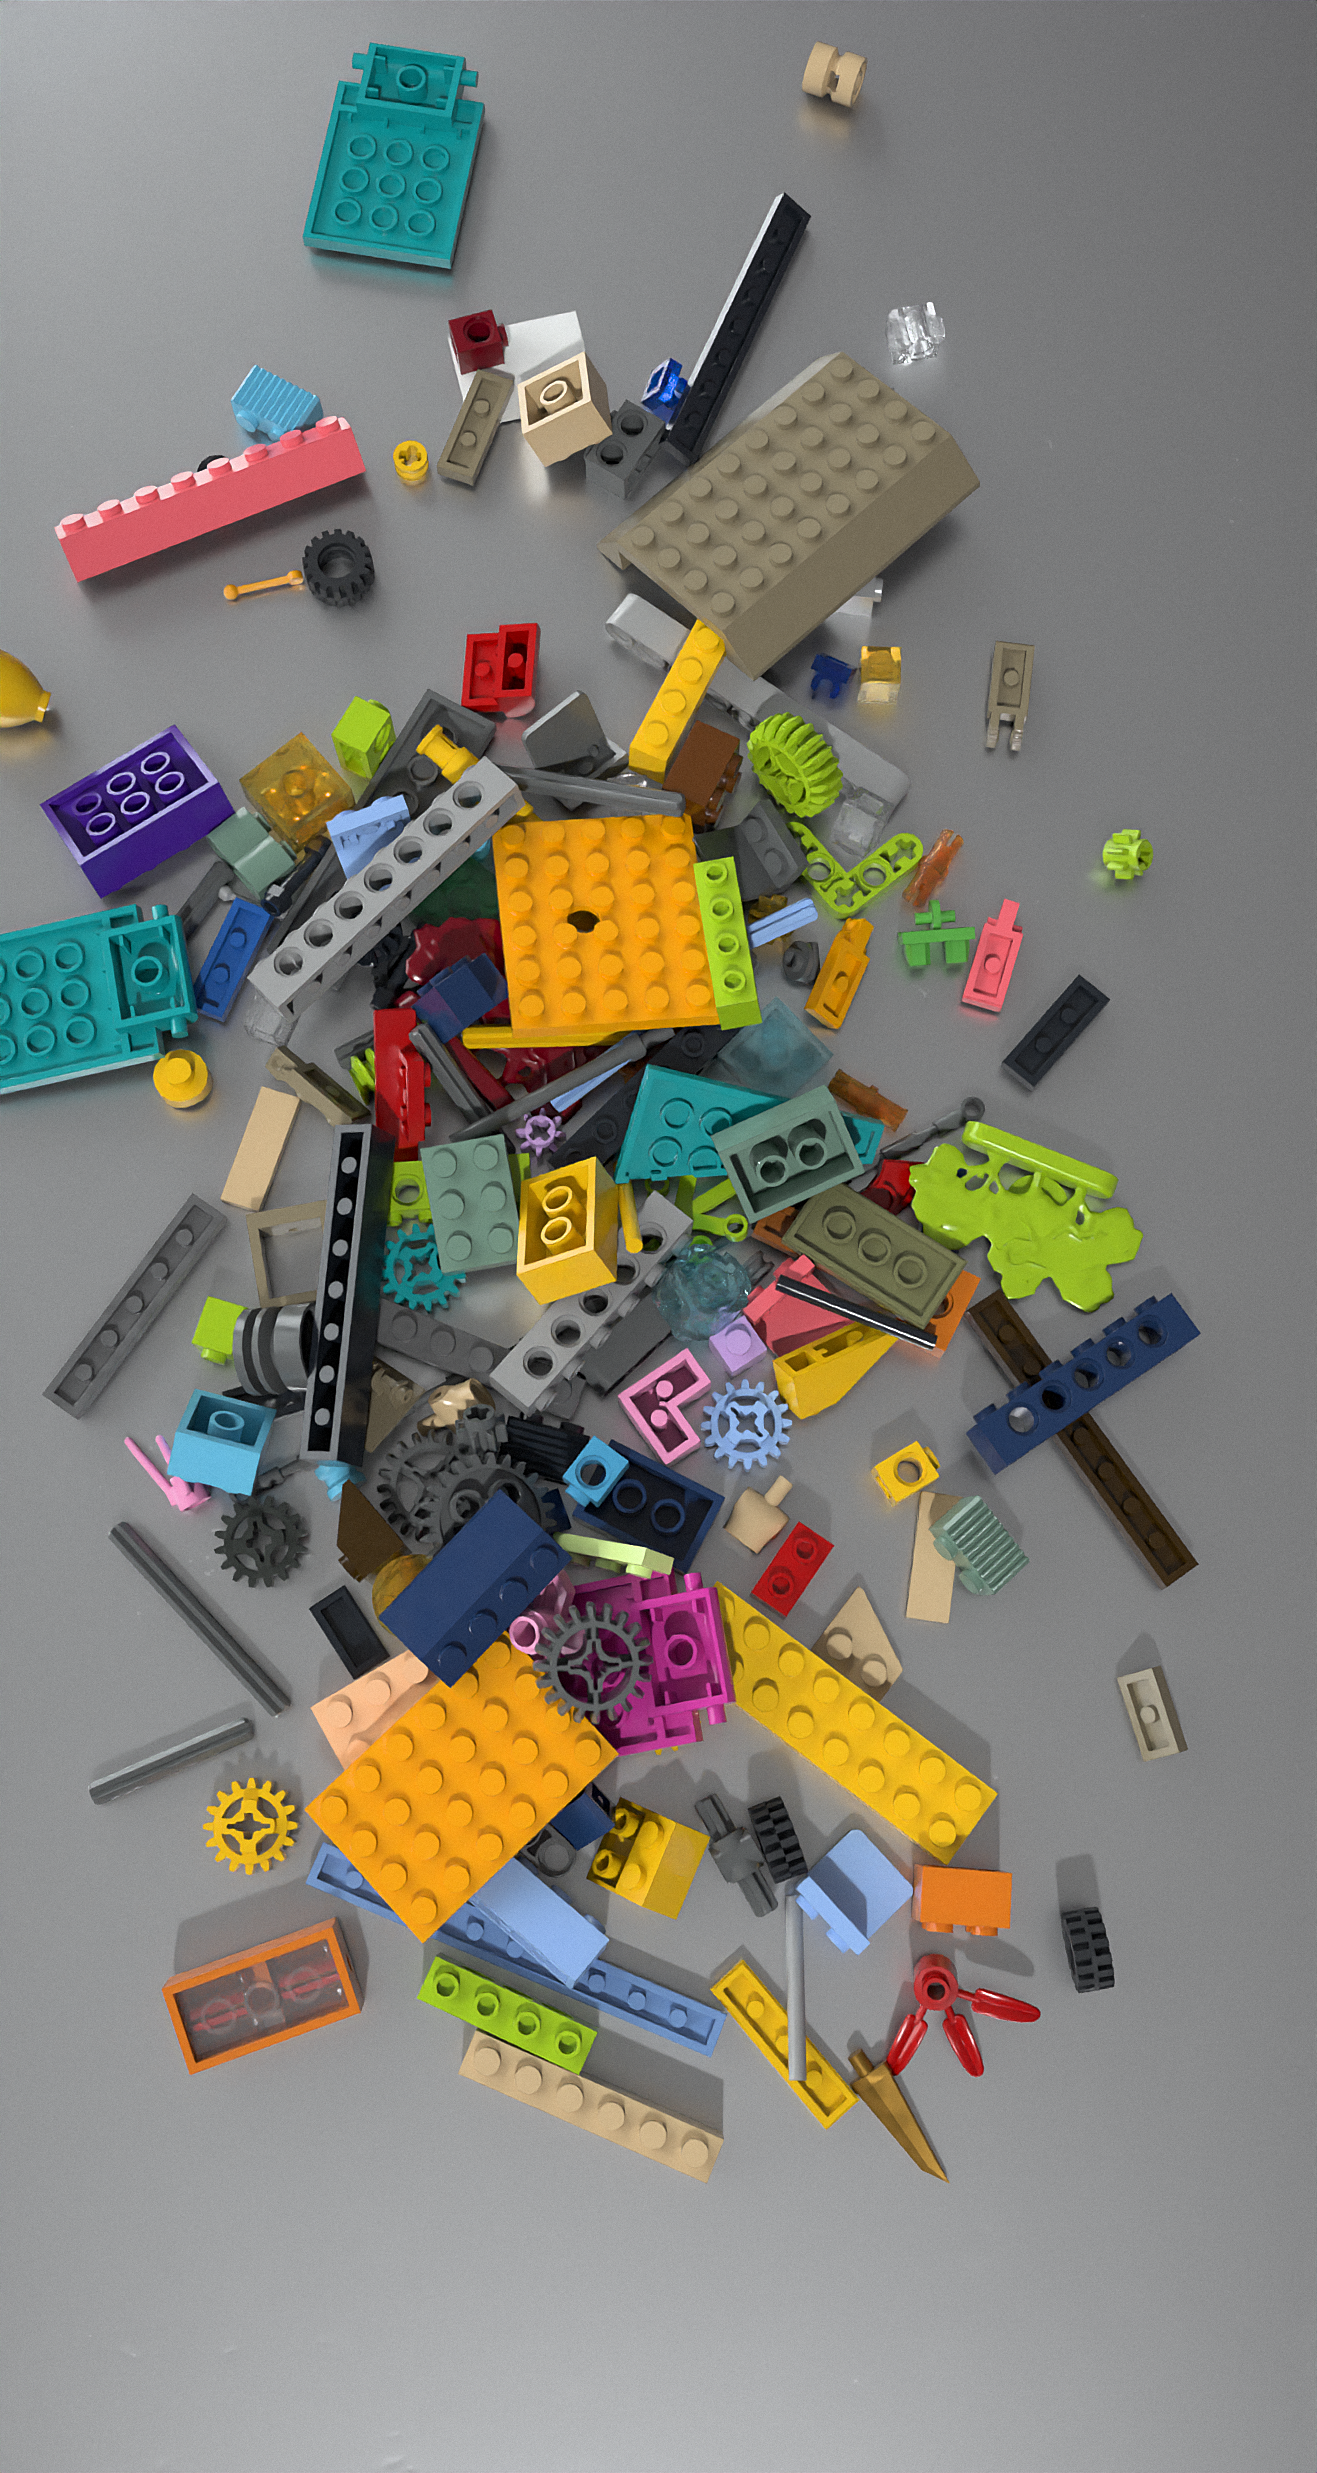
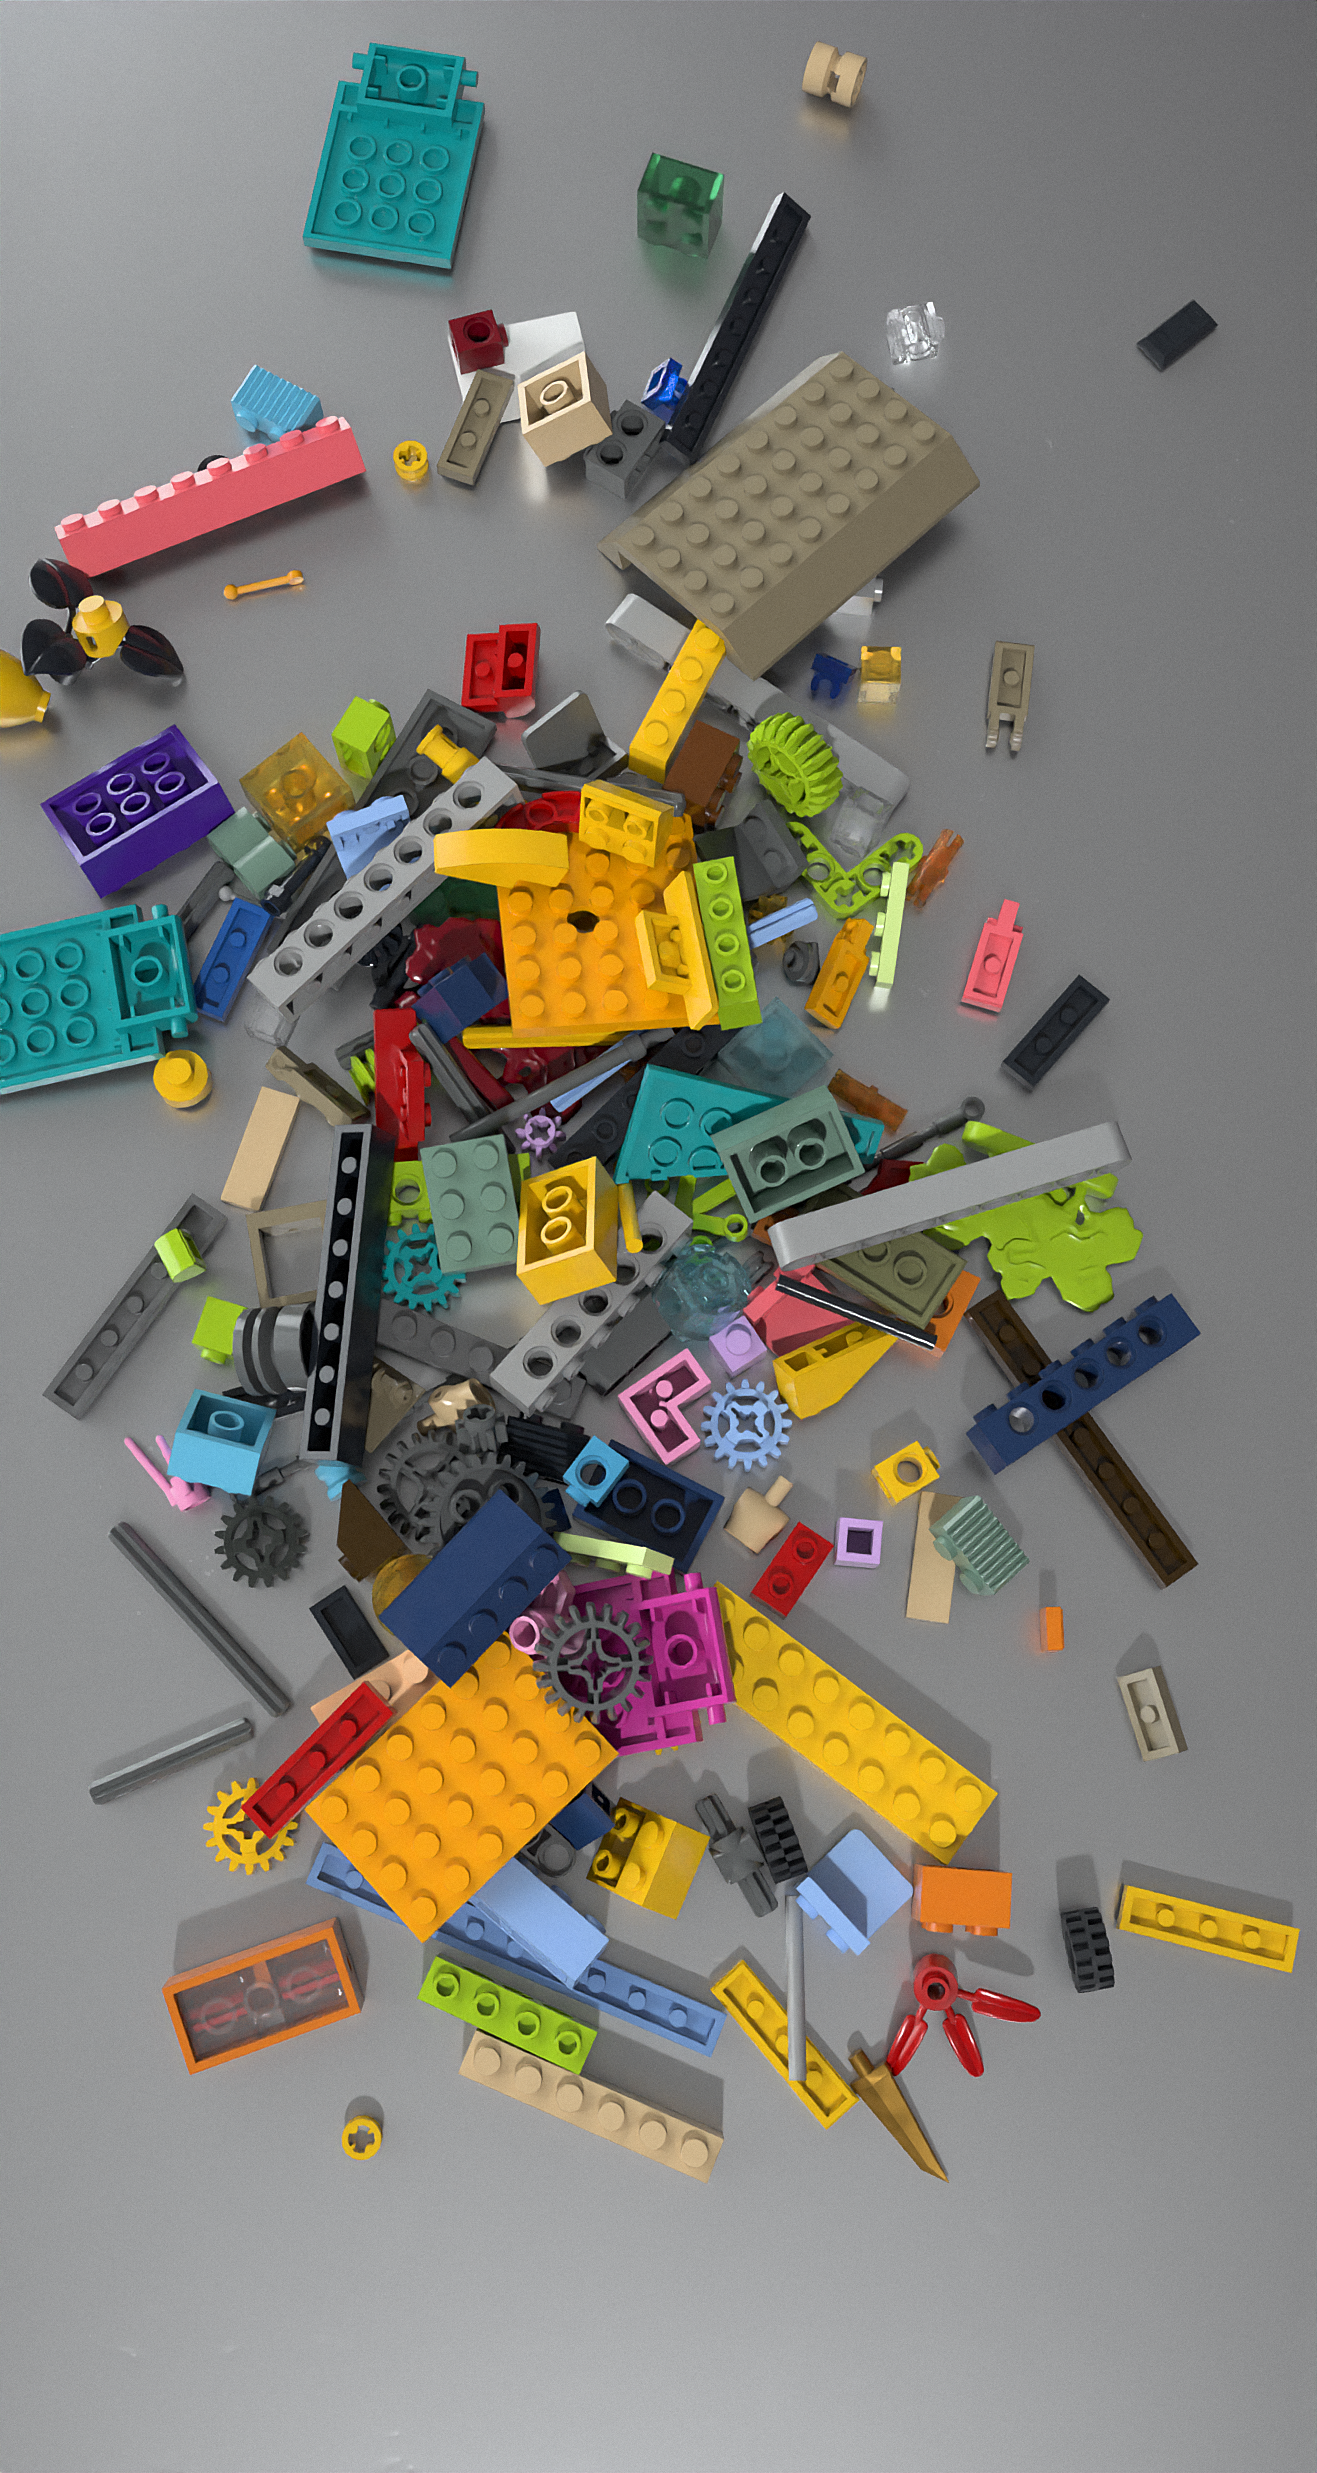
black tyre [302,529,374,606] -> none
tan wing [810,1586,903,1703] -> none
bright green hips [897,900,975,966] -> none
lime gear [1103,829,1153,880] -> none
none -> black plant [20,558,184,685]
none -> yellow piece [72,595,130,658]
none -> lime brick [154,1228,207,1283]
none -> red plate [240,1680,398,1839]
none -> yellow bush [341,2115,383,2160]
none -> yellow slope [433,829,569,889]
none -> red tile [494,791,581,833]
none -> yellow slope [579,779,674,868]
none -> yellow bracket [634,871,719,1030]
none -> clear green brick [637,152,724,259]
none -> light grey beam [767,1121,1132,1271]
none -> lavender brick [833,1517,883,1569]
none -> yellowish green plate [869,862,910,989]
none -> orange tile [1039,1607,1064,1653]
none -> yellow plate [1116,1885,1300,1973]
none -> black tile [1136,299,1218,370]

